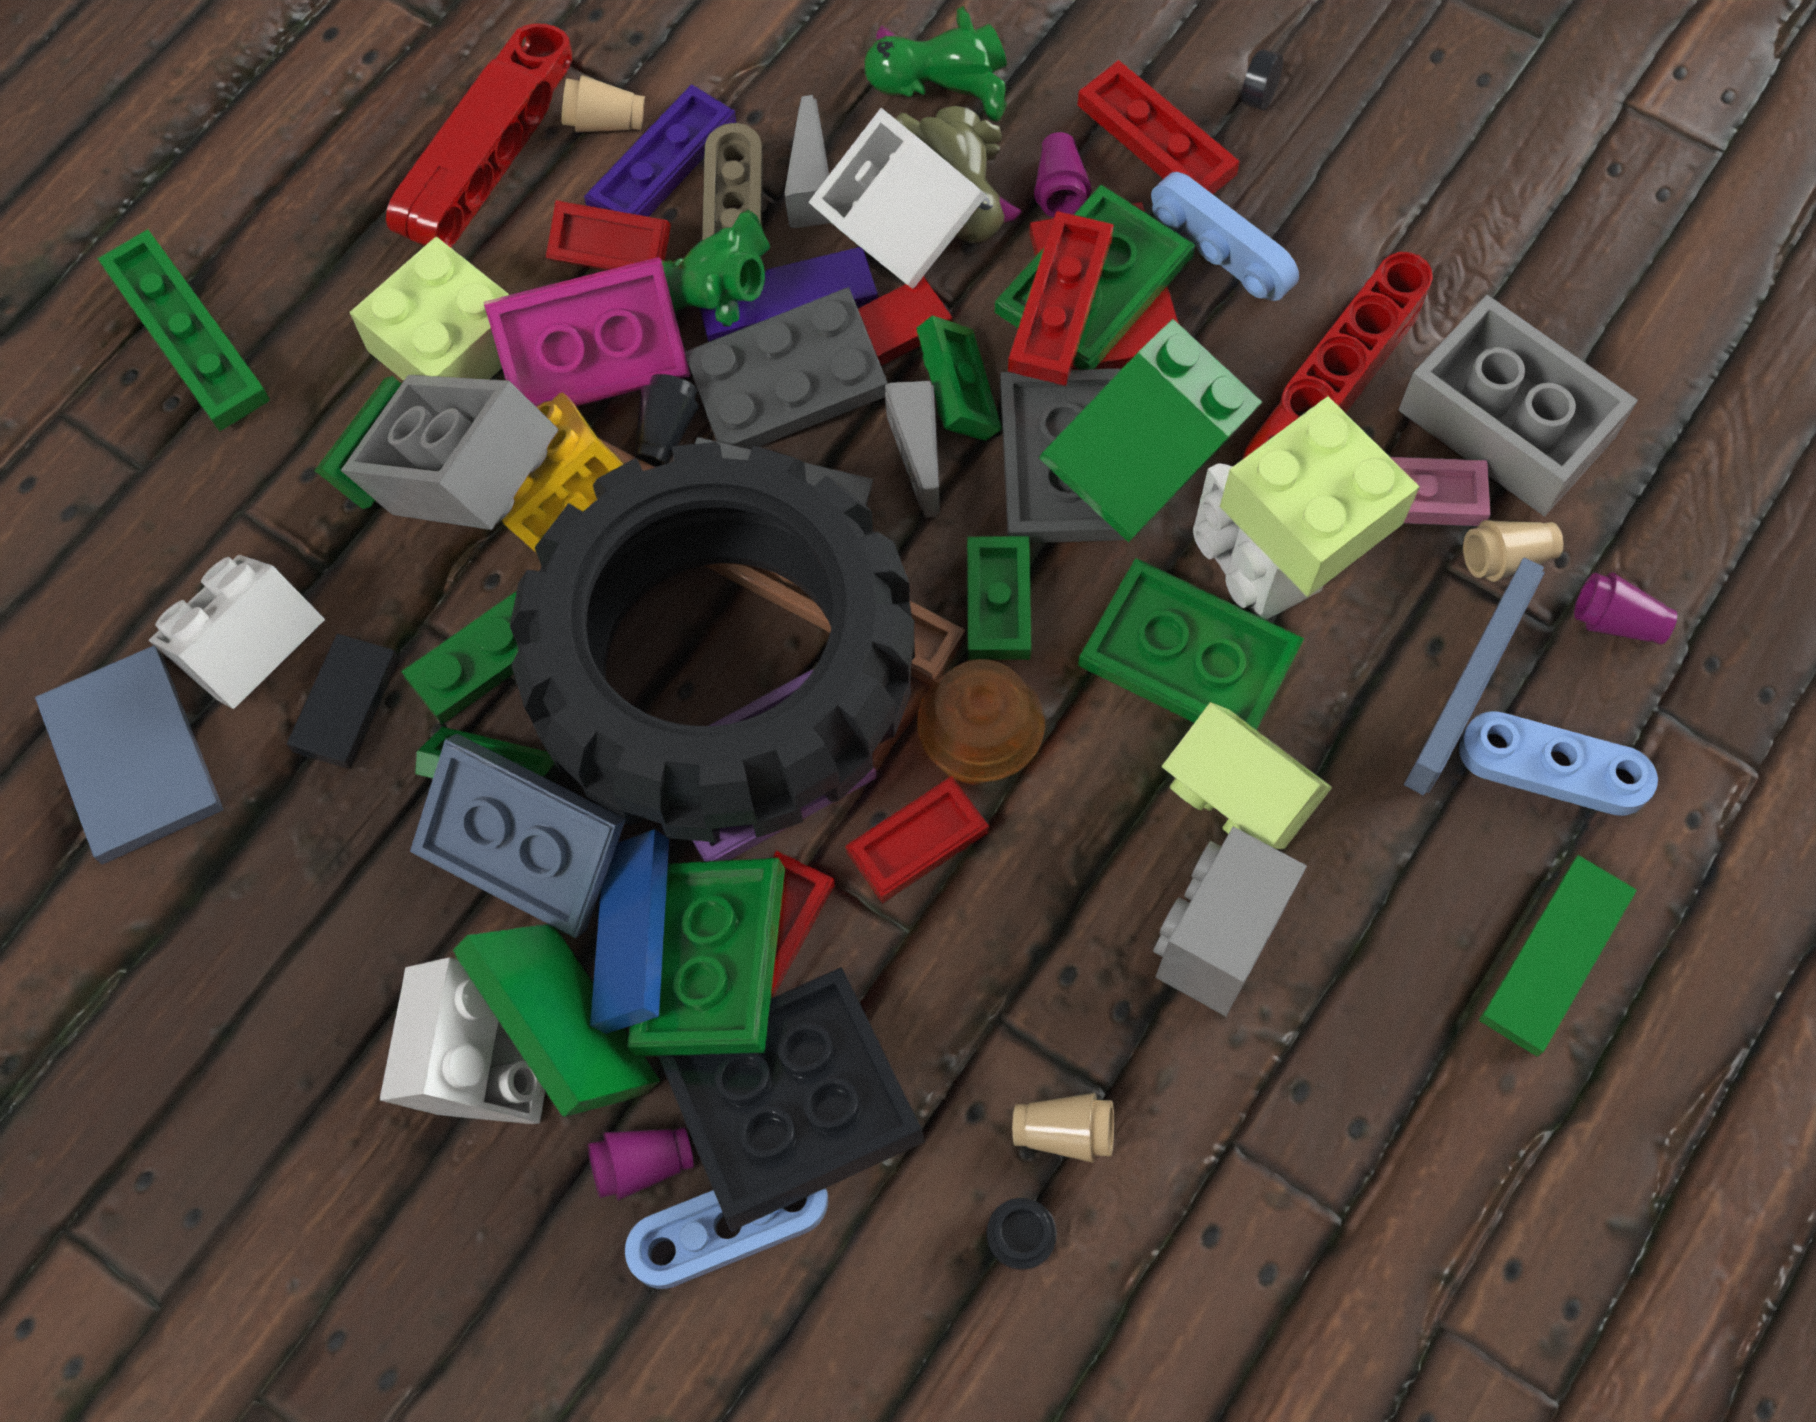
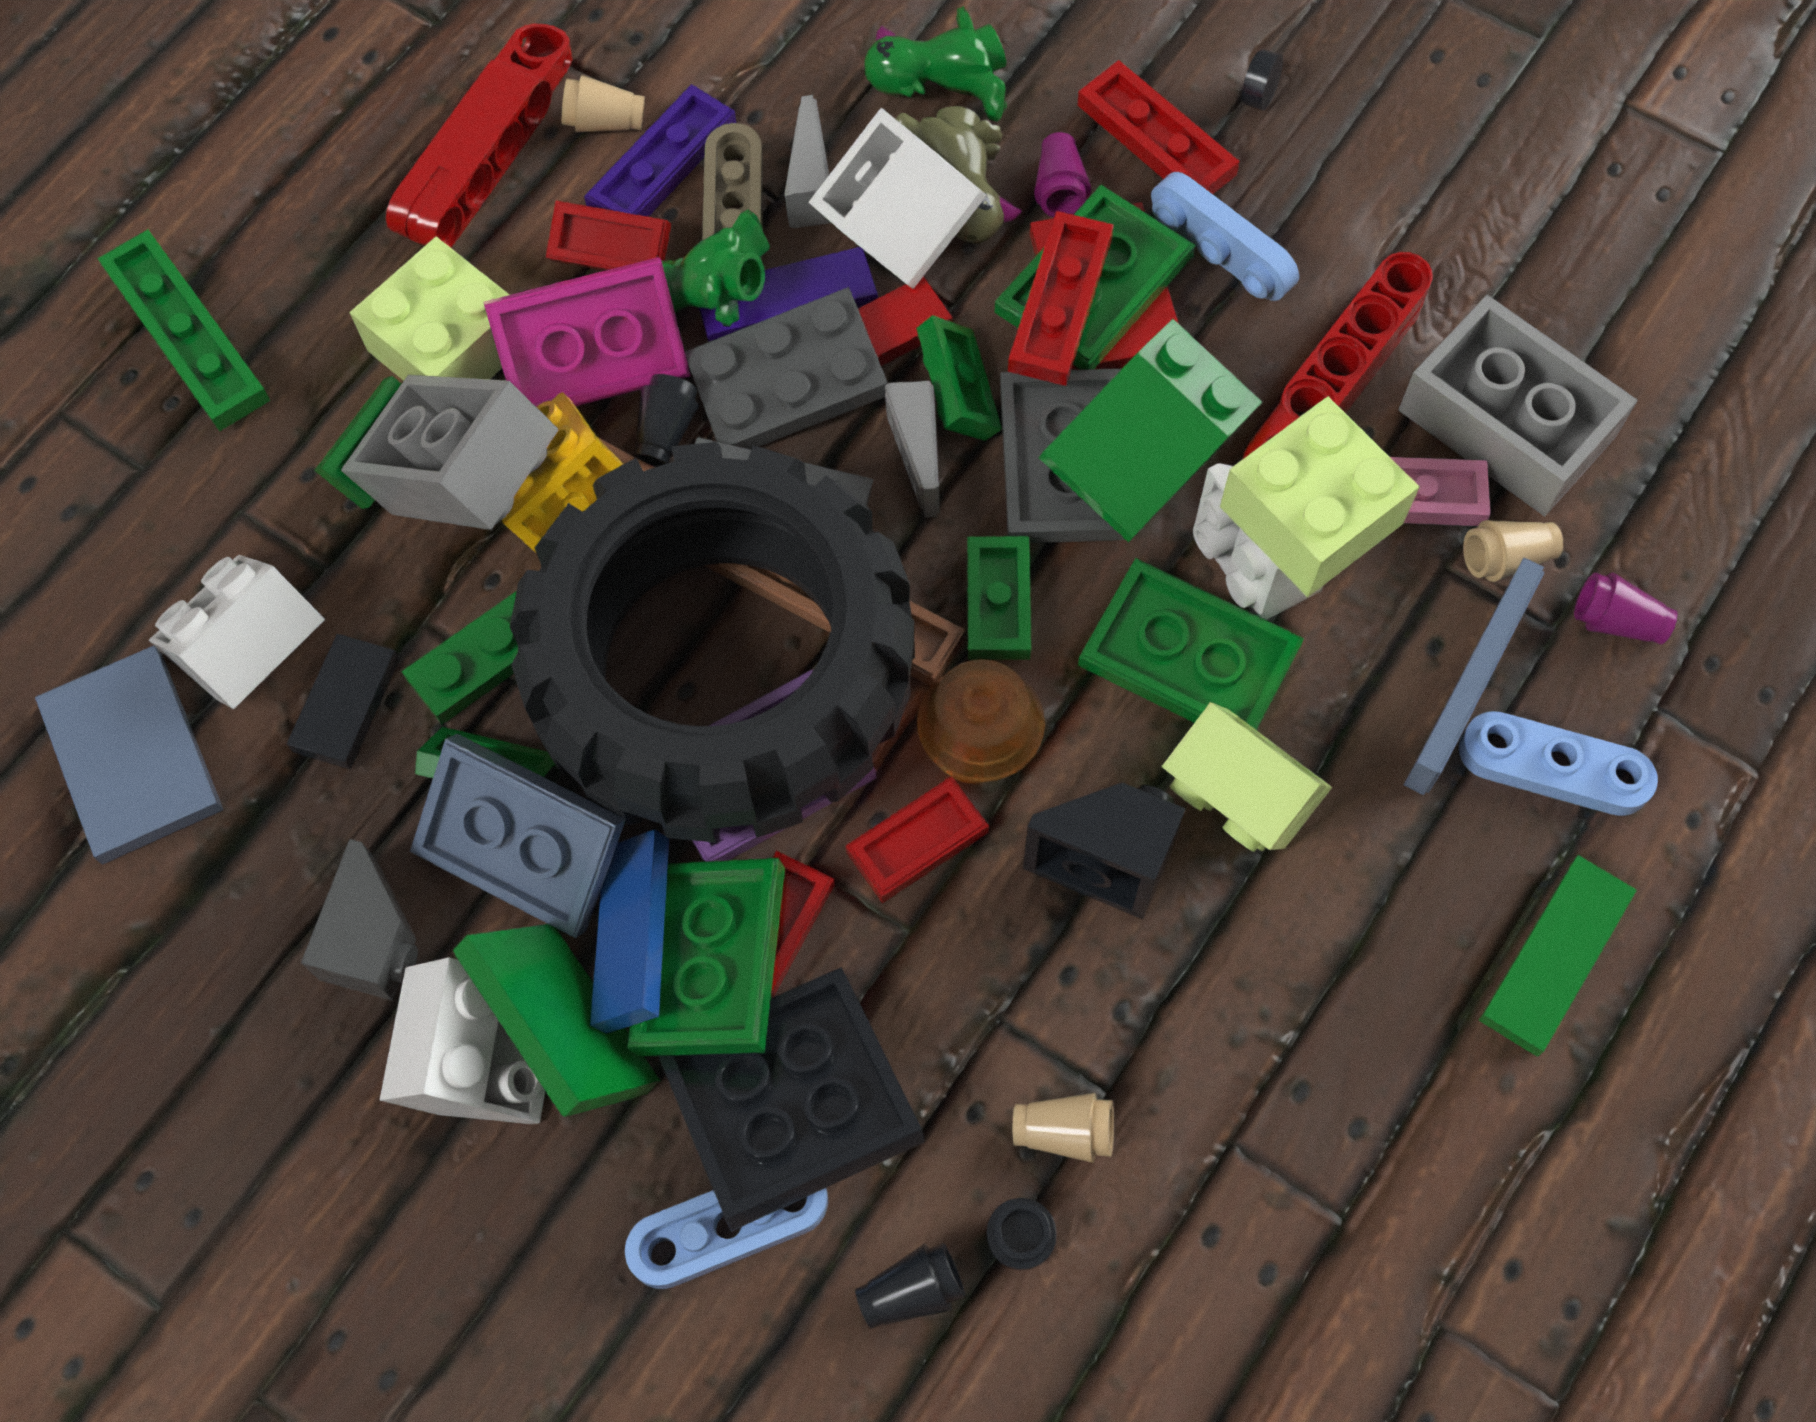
magenta cone [588,1127,694,1201] -> none
light grey brick [1153,826,1307,1016] -> none
none -> dark grey slope [301,839,418,1000]
none -> black cone [855,1243,966,1329]
none -> black slope [1023,782,1186,920]

